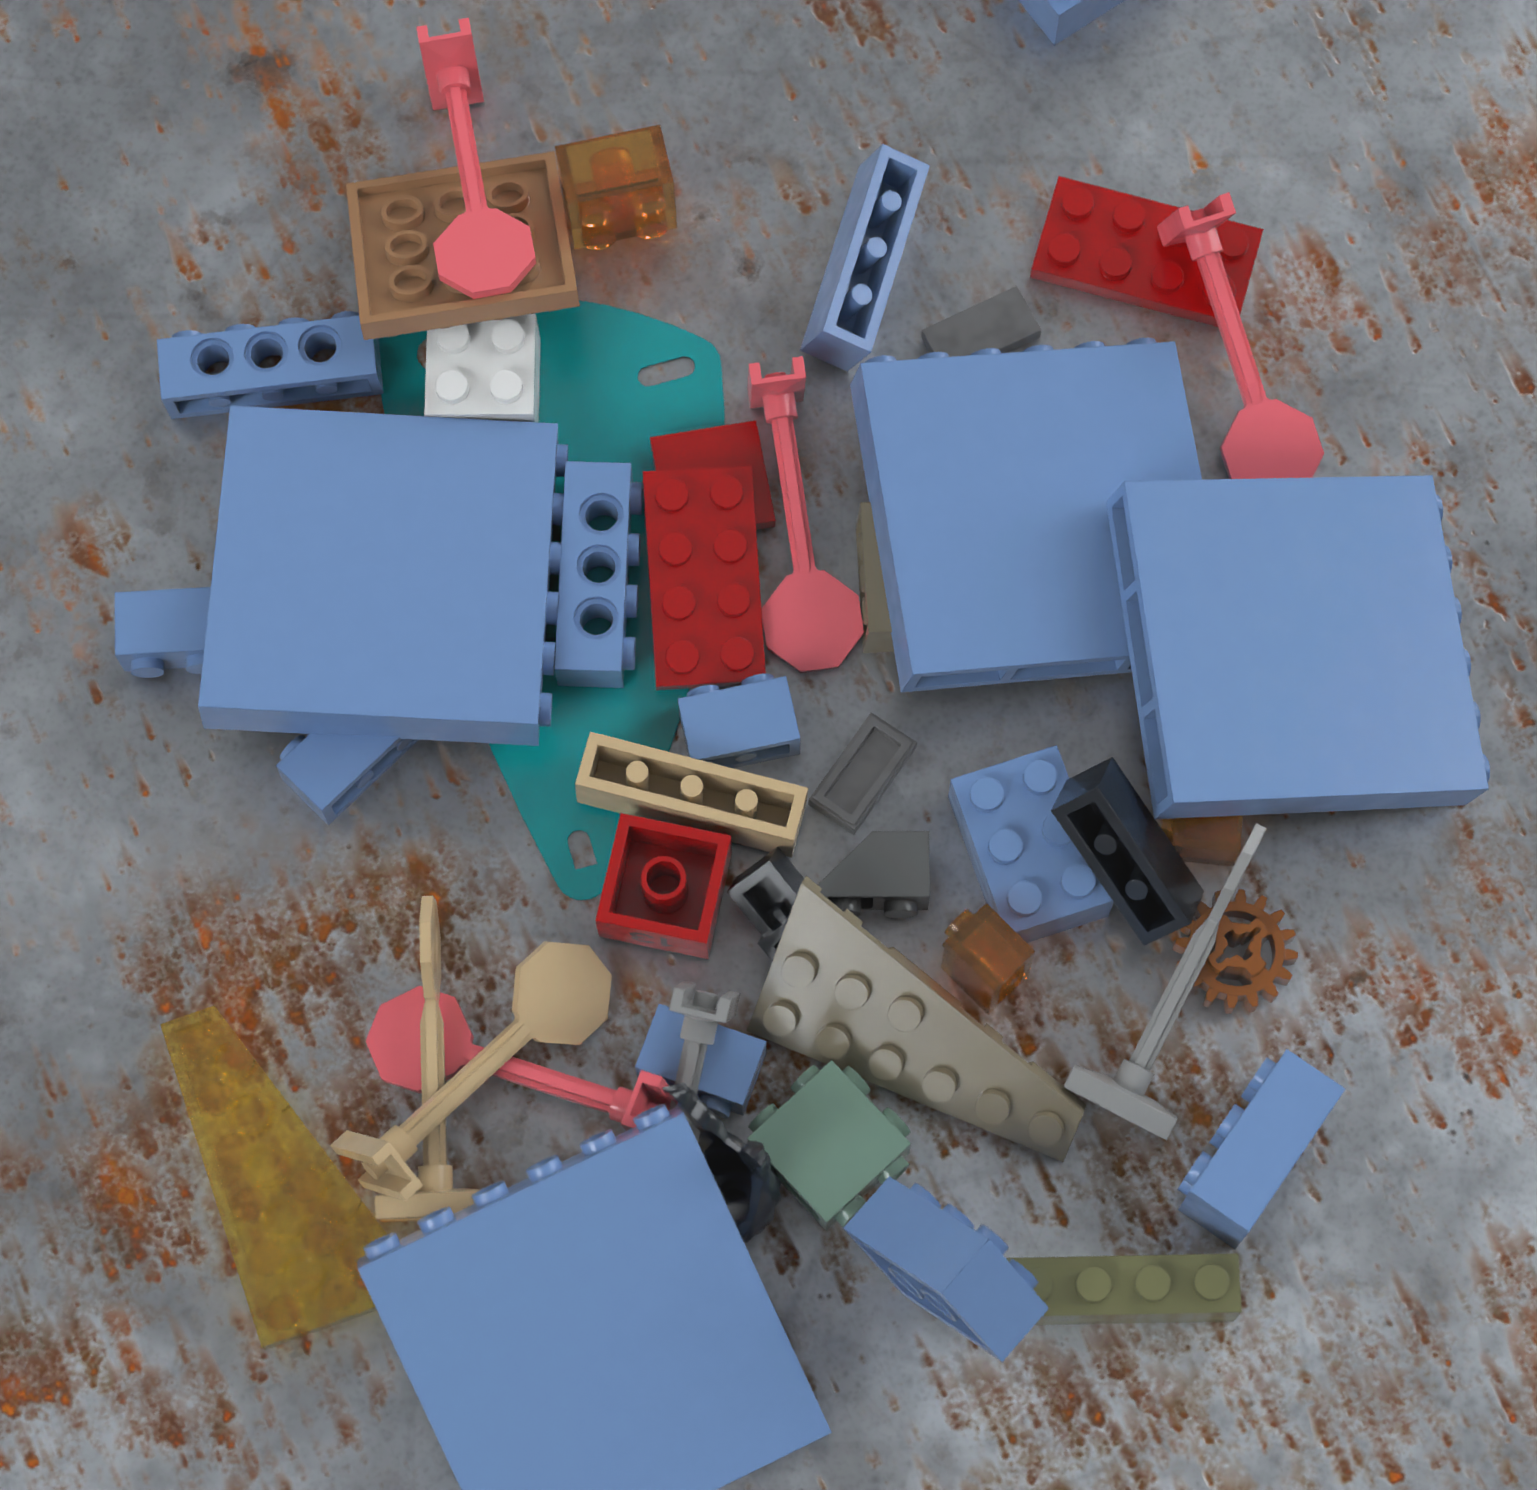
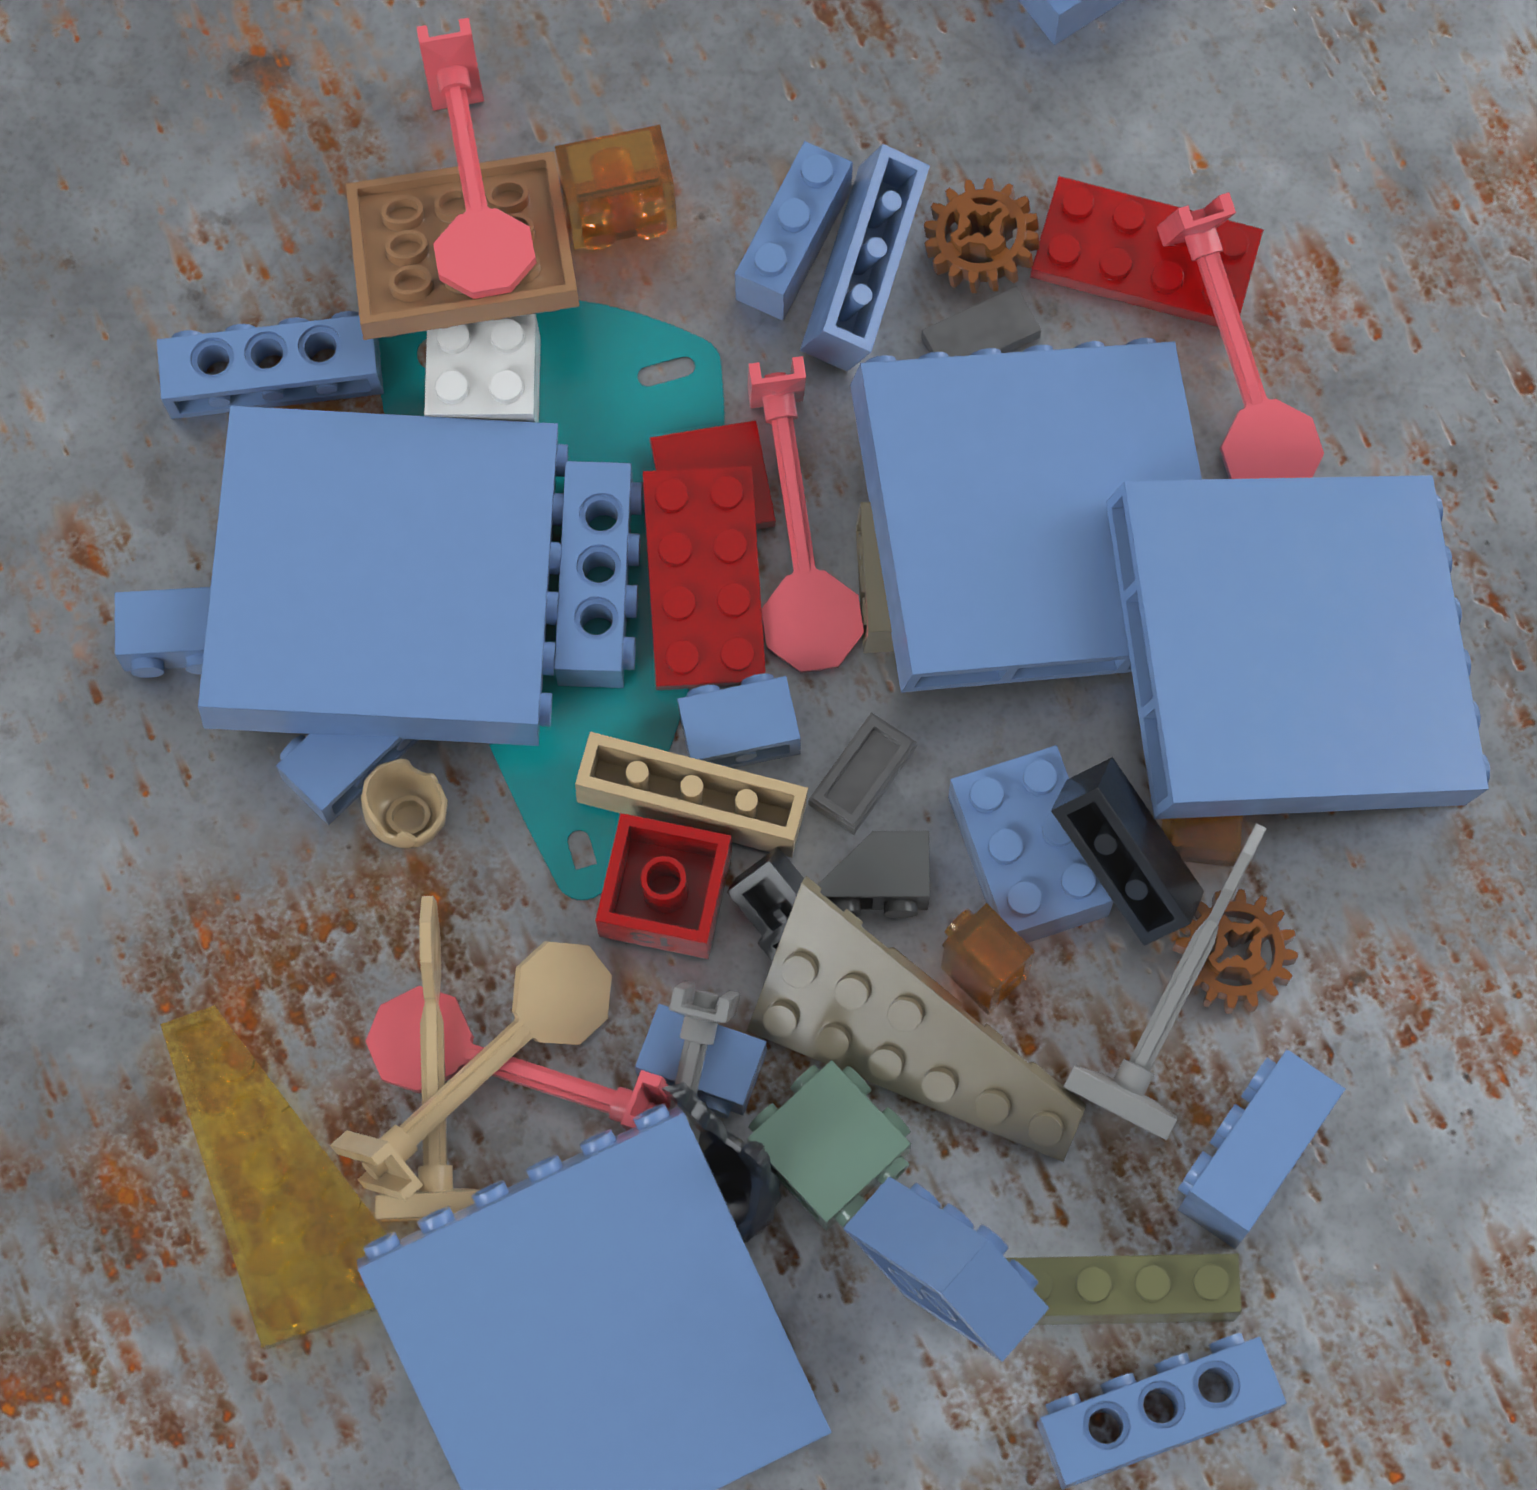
none -> tan hair [361,759,448,849]
none -> medium blue brick [735,141,853,321]
none -> dark orange gear [924,178,1040,293]
none -> medium blue brick [1037,1333,1287,1490]

